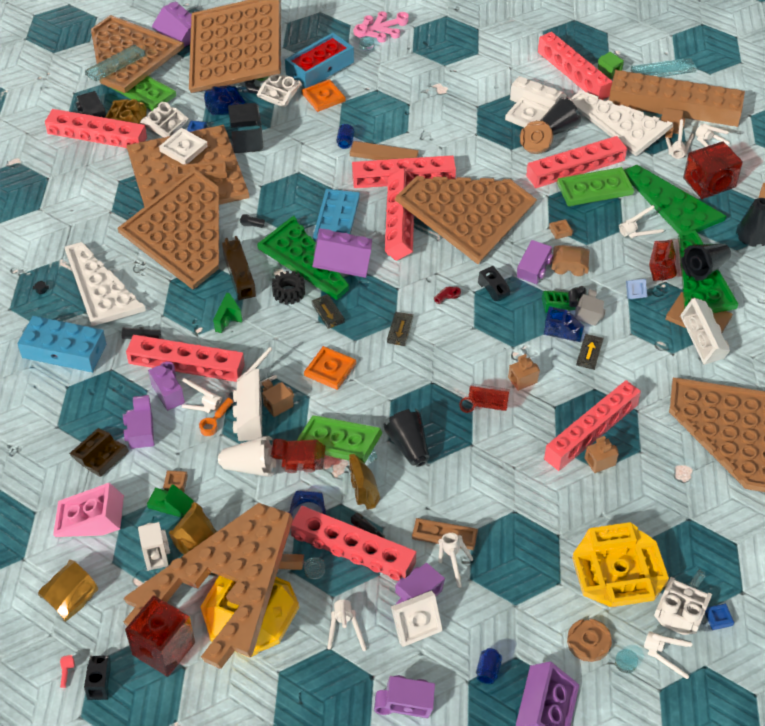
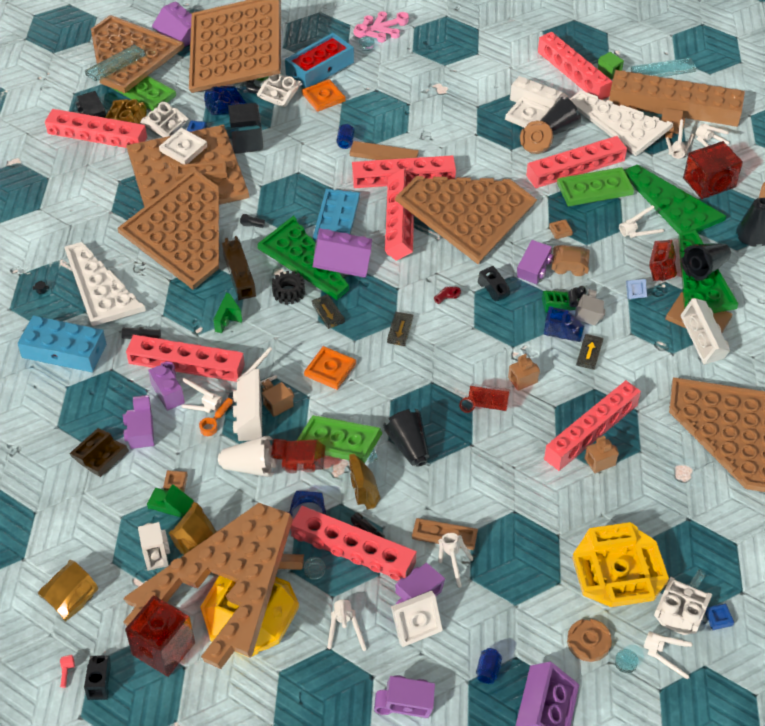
bright pink slope [53,482,124,537] -> none

